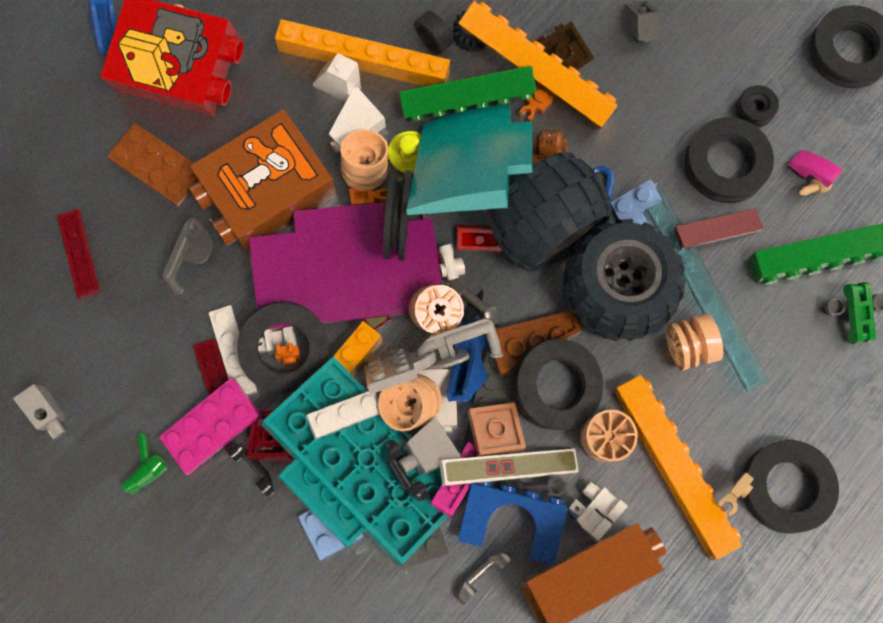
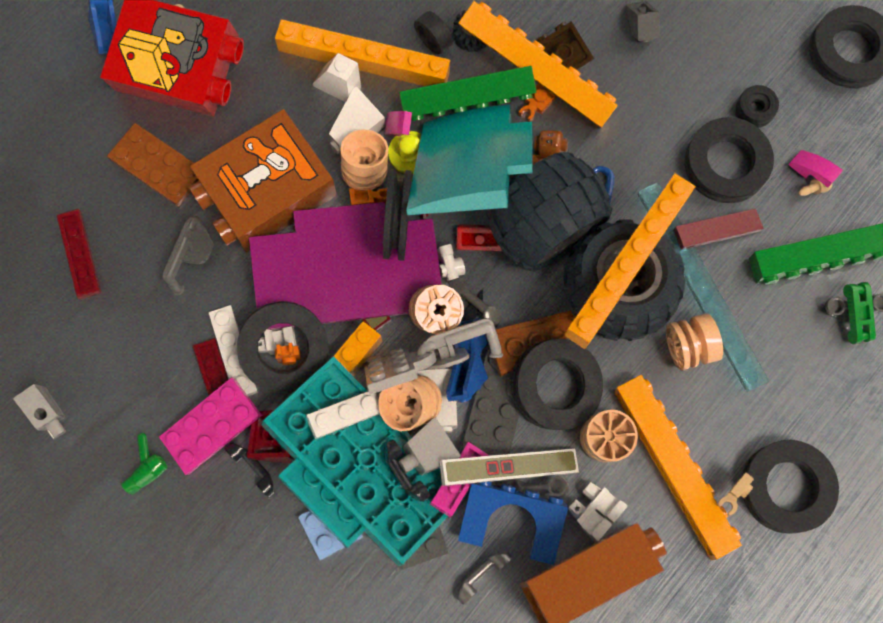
nougat plate [468,402,526,457] -> none
light blue plate [611,180,662,225] -> none
none -> dark pink slope [384,111,412,136]
none -> light orange brick [565,174,696,349]

